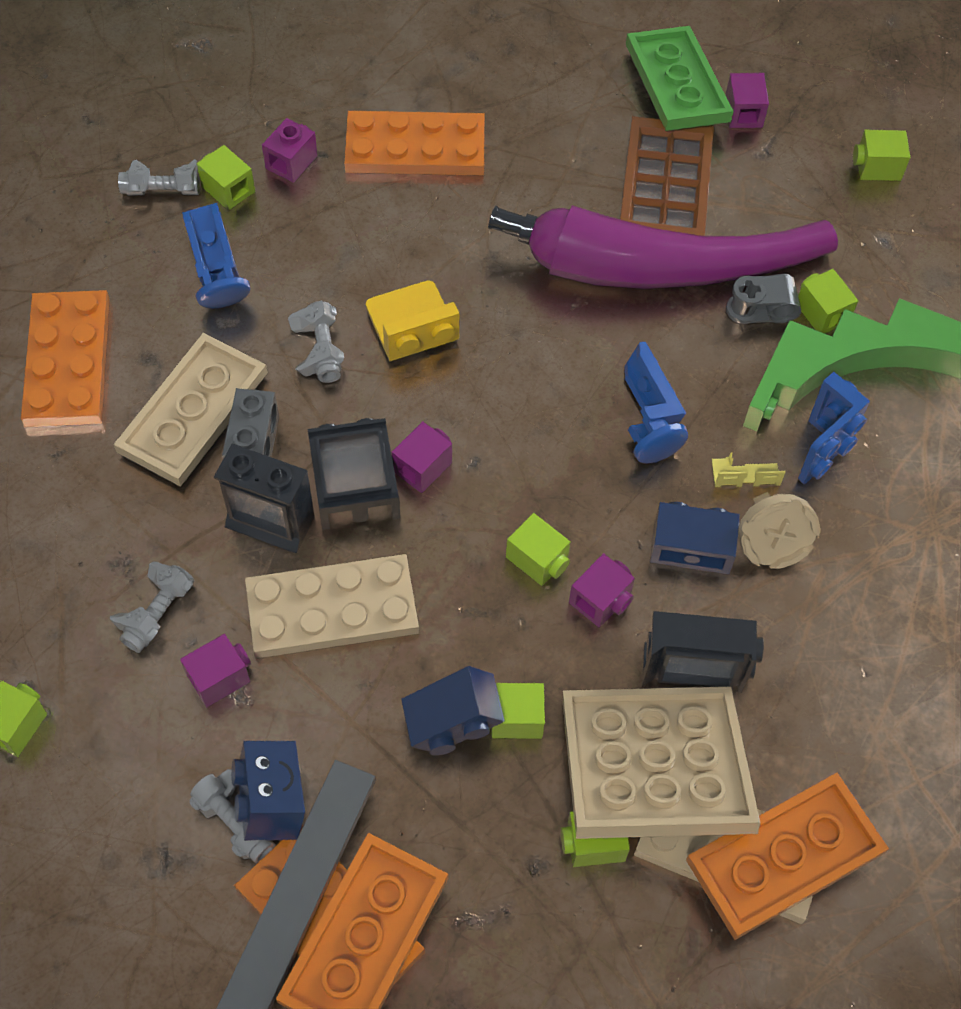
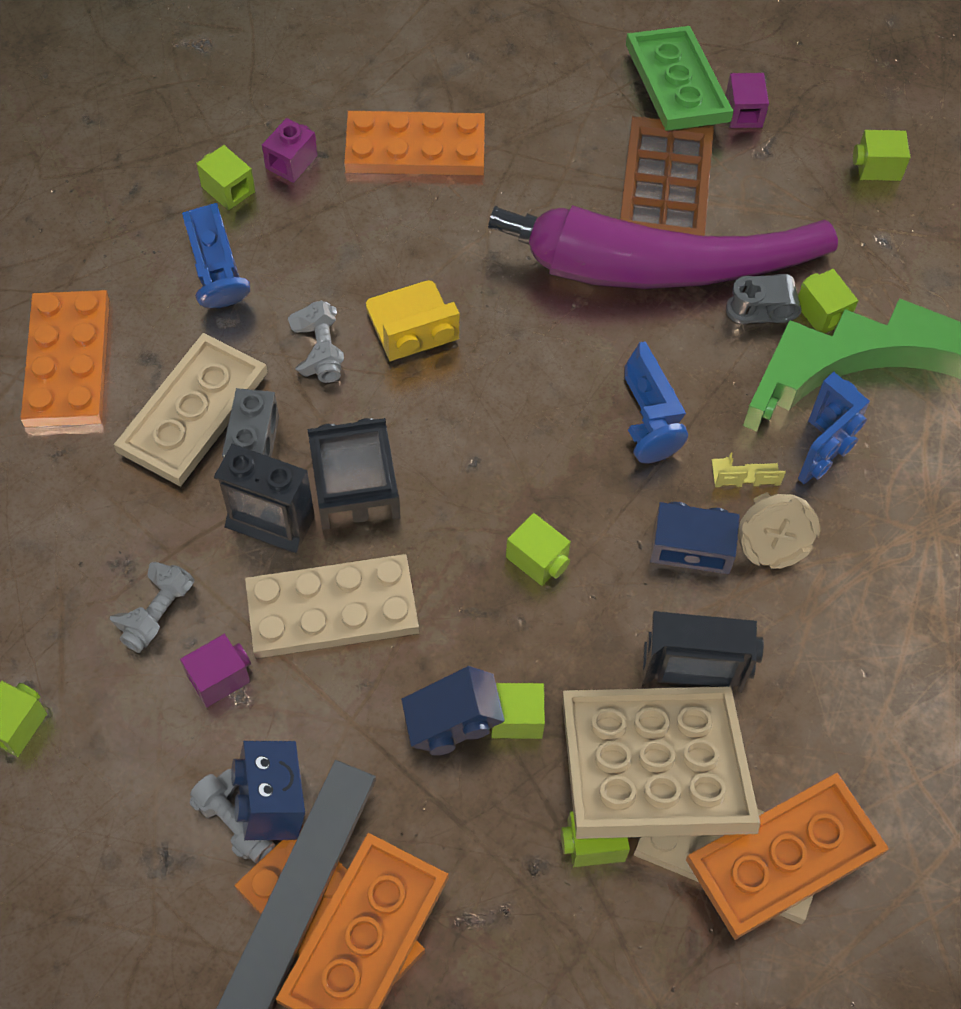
light grey piece [118,159,200,196] -> none
magenta brick [391,421,452,493] -> none
magenta brick [569,553,635,628] -> none

